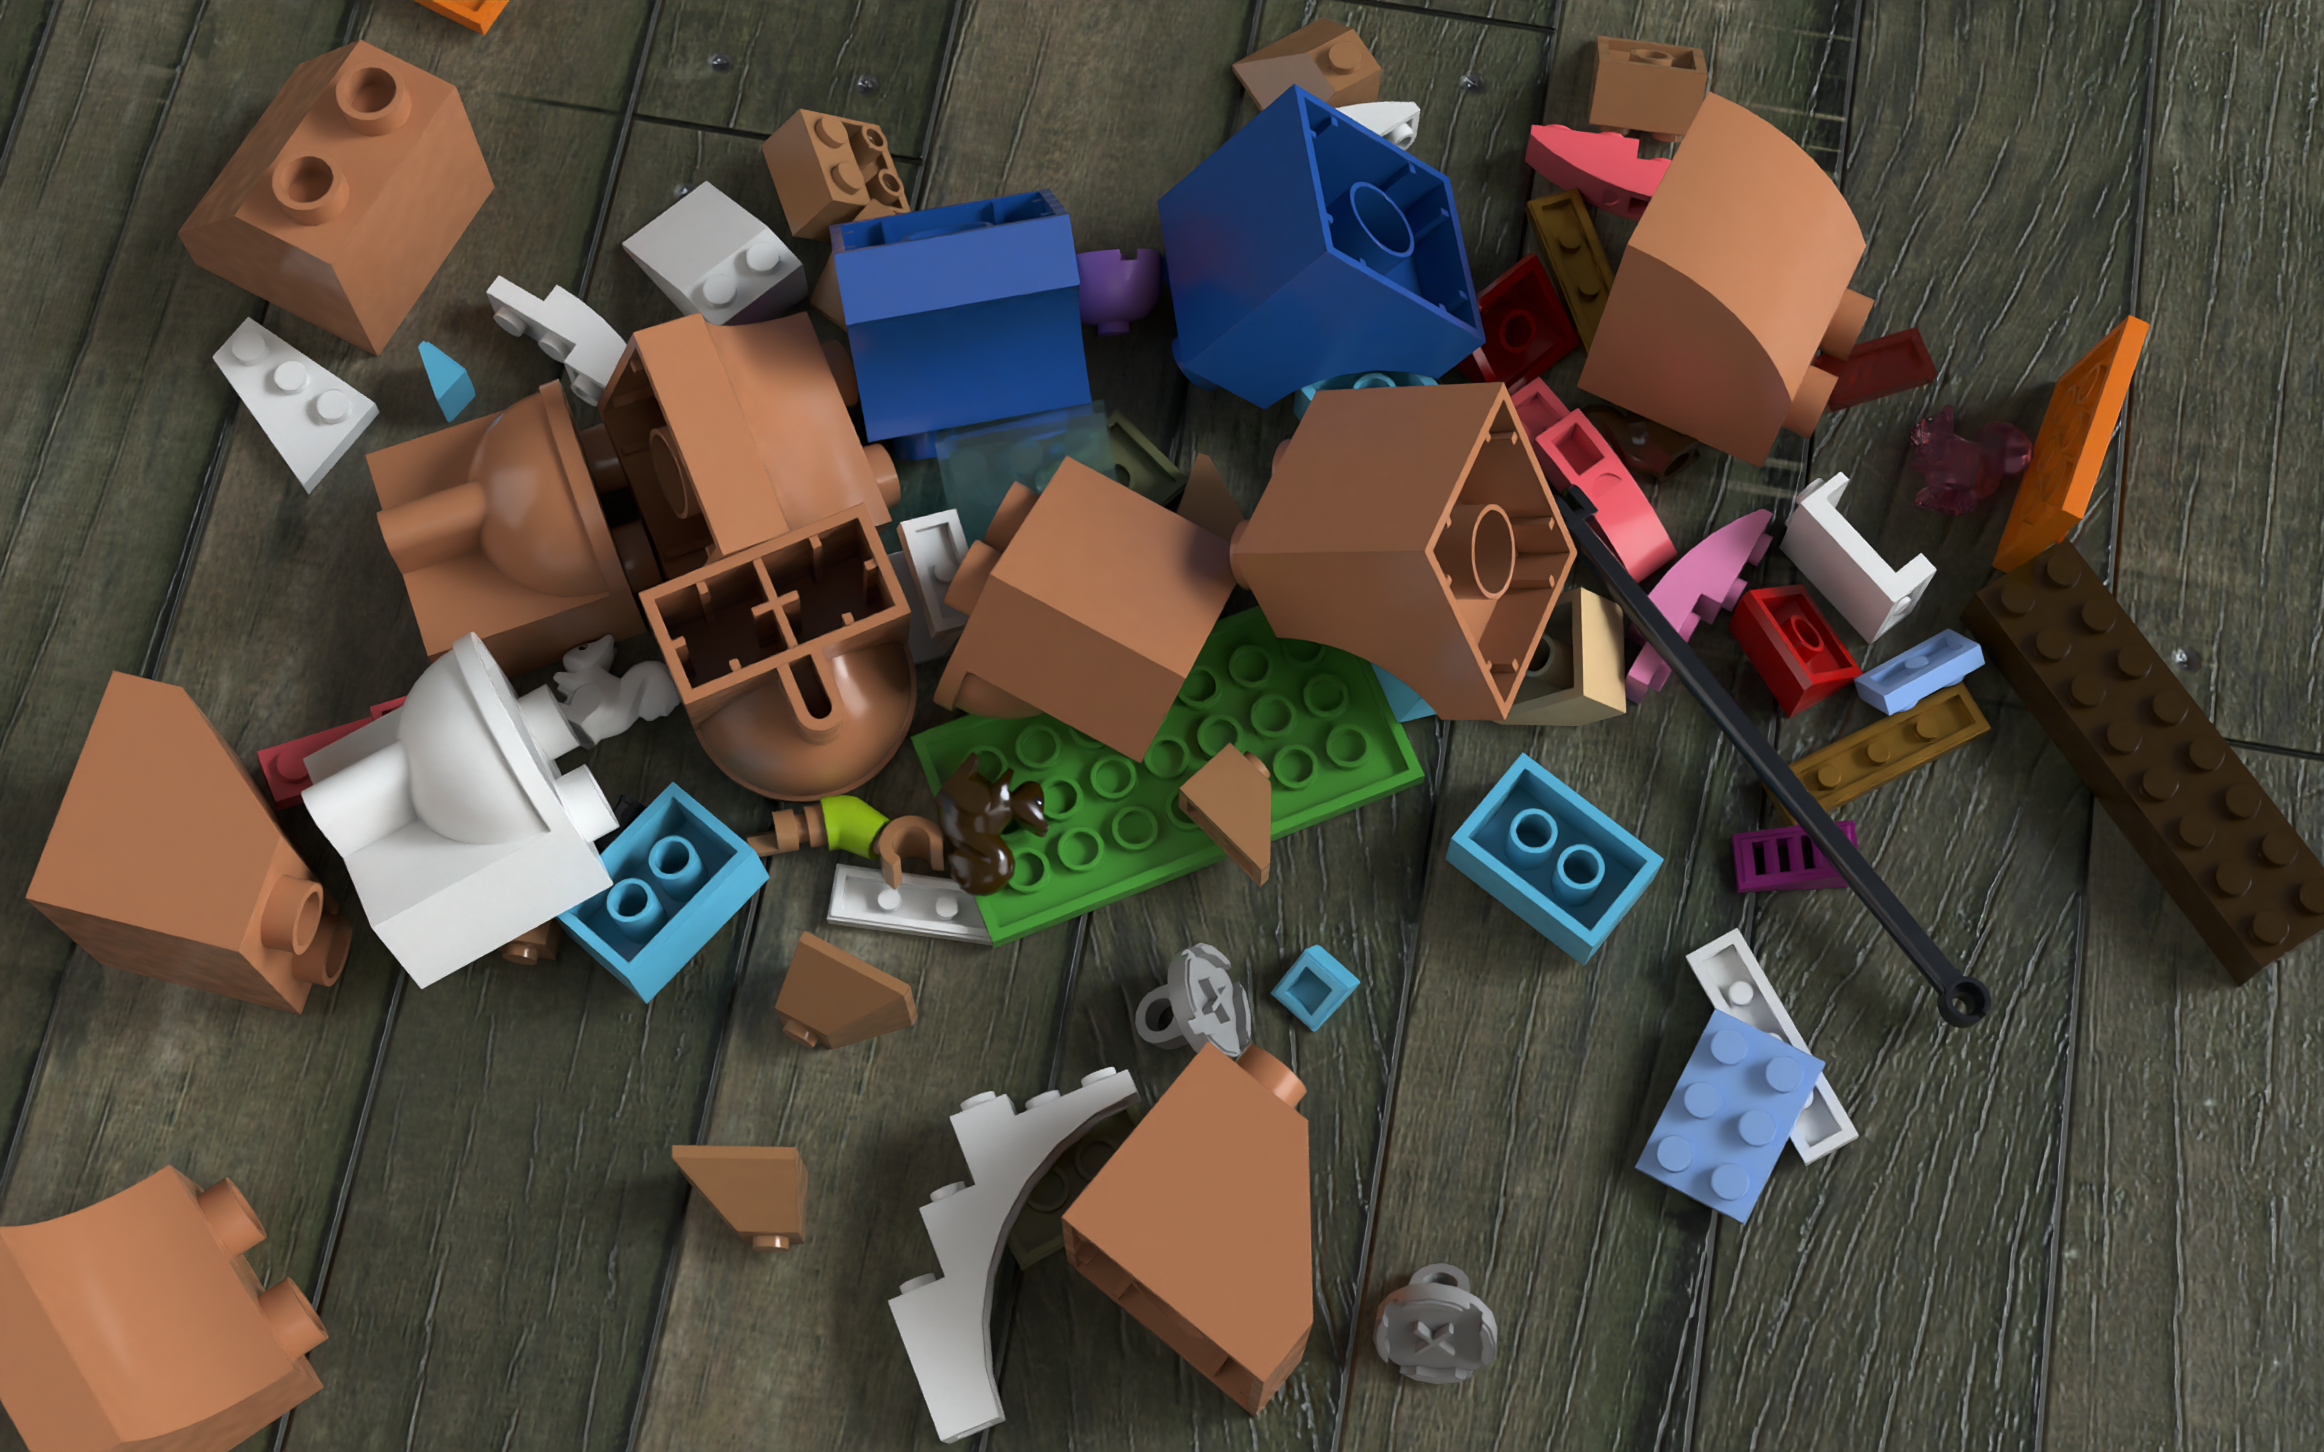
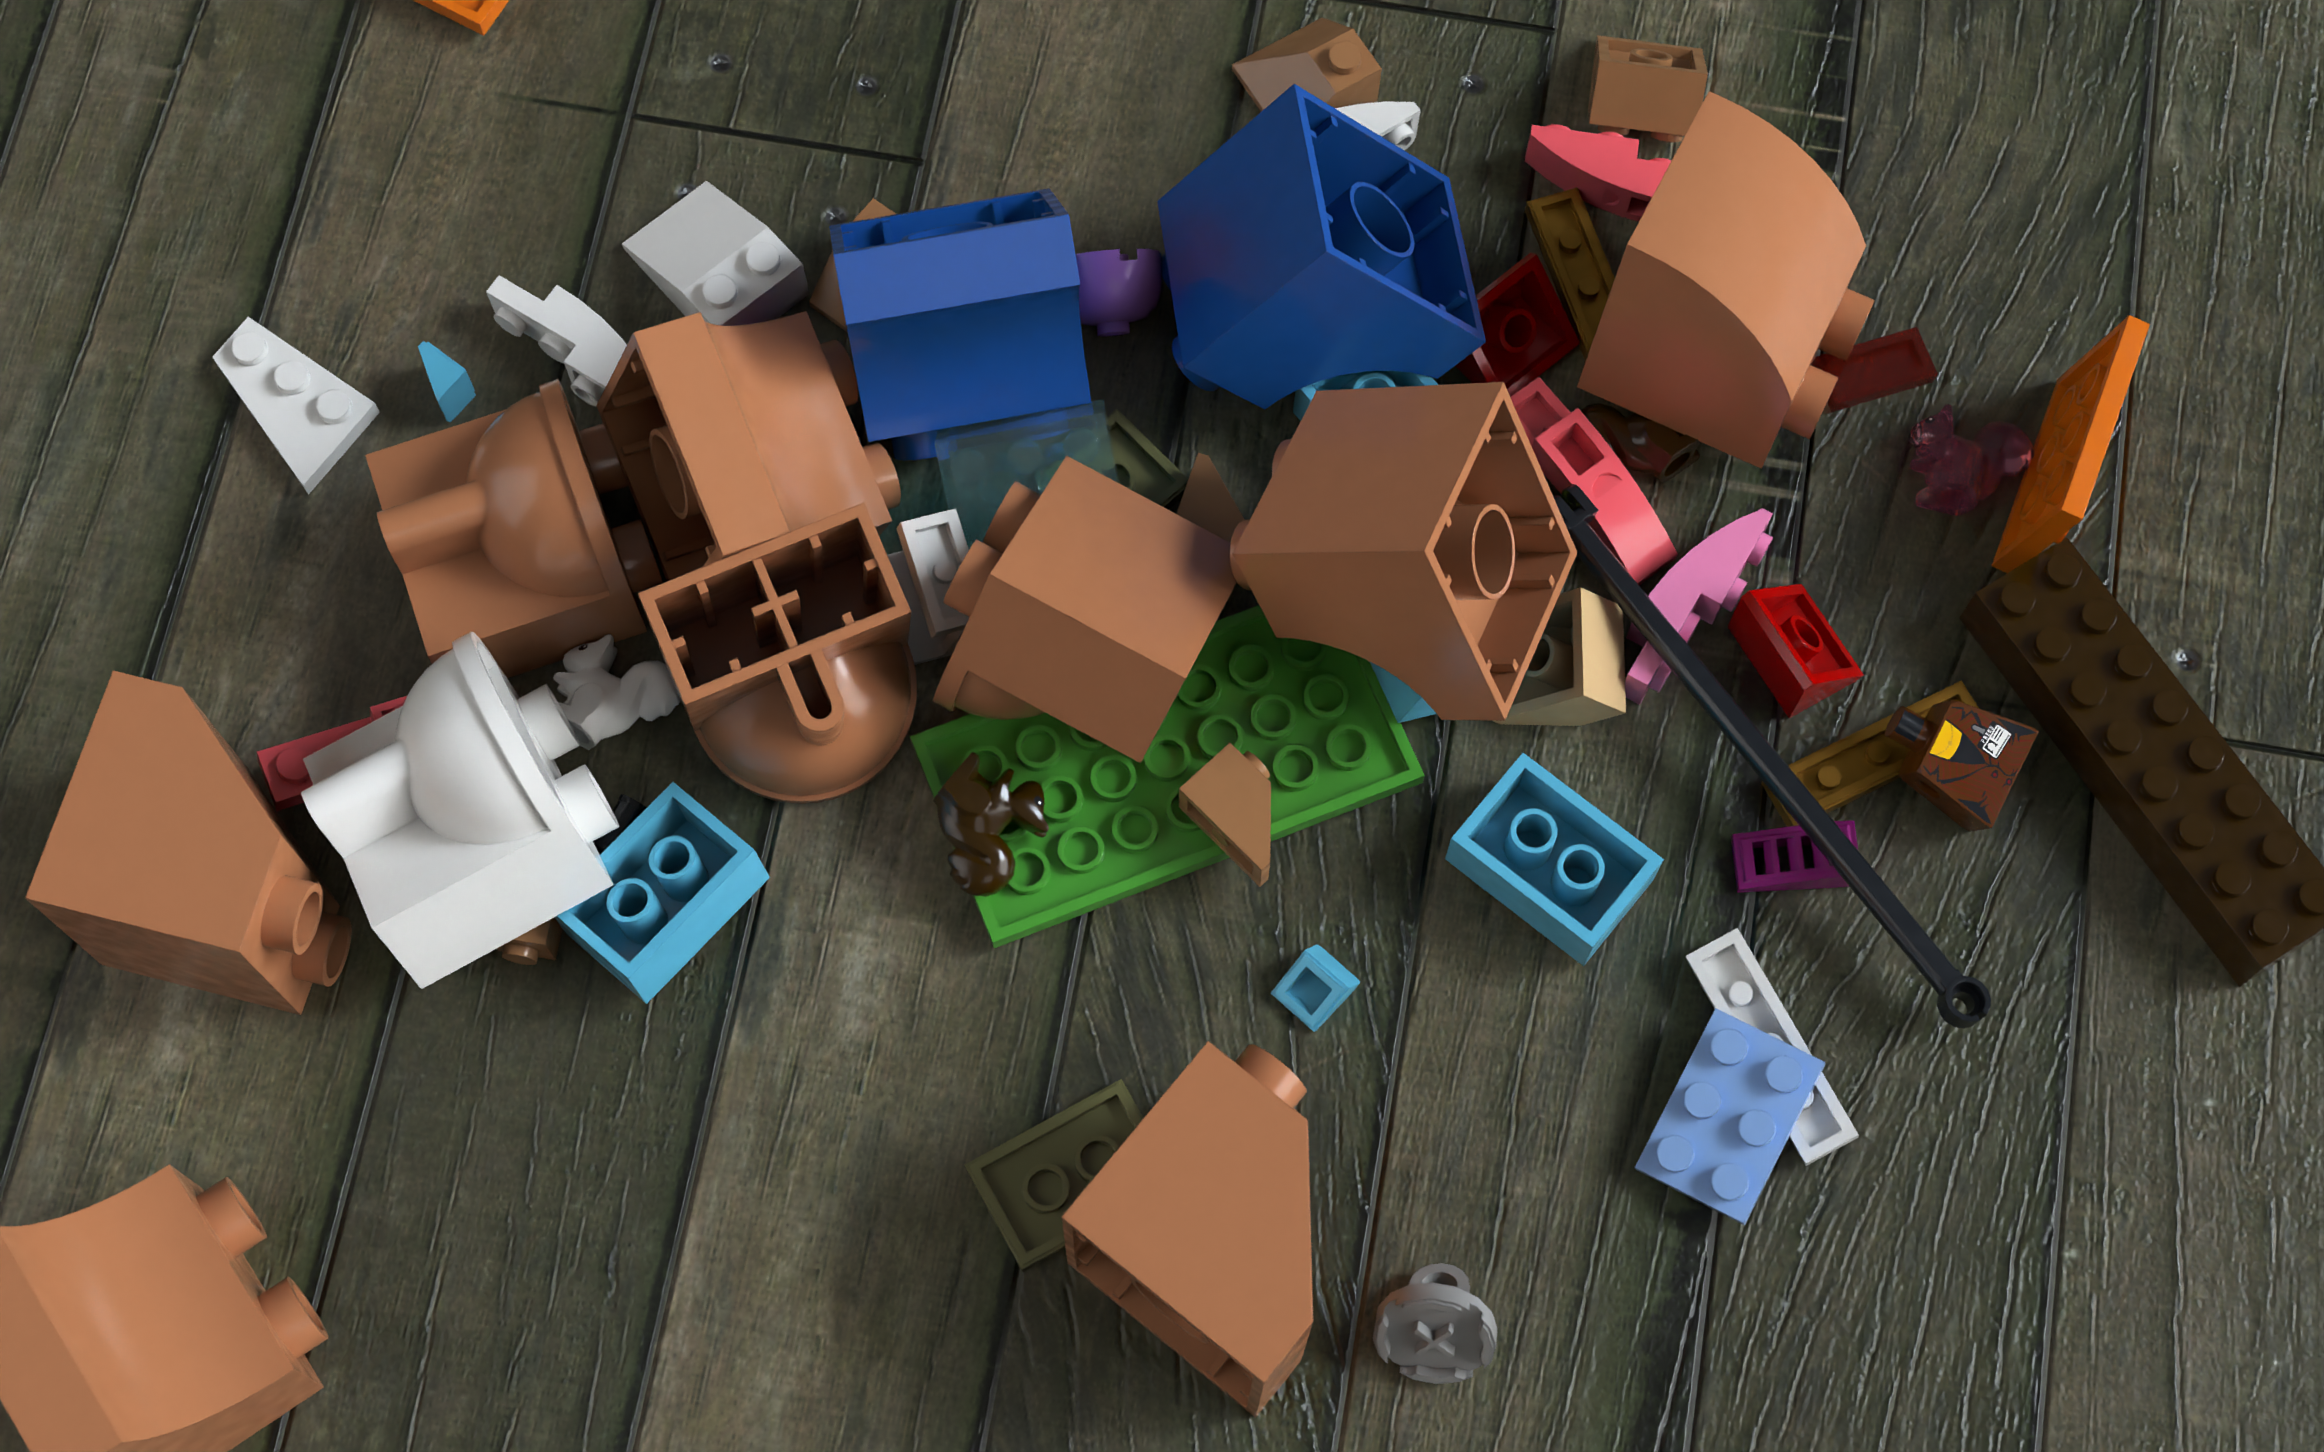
nougat slope [177,39,495,357] -> none
medium nougat slope [672,1145,808,1253] -> none
medium nougat piece [746,795,945,890] -> none
medium nougat slope [761,109,911,243] -> none
medium nougat slope [775,931,918,1050] -> none
white tile [827,864,1001,947] -> none
white arch [888,1067,1141,1444] -> none
light grey tile [1135,943,1251,1059] -> none
white panel [1779,472,1937,645] -> none
light blue plate [1854,628,1985,716] -> none
none -> reddish brown torso [1885,700,2039,832]

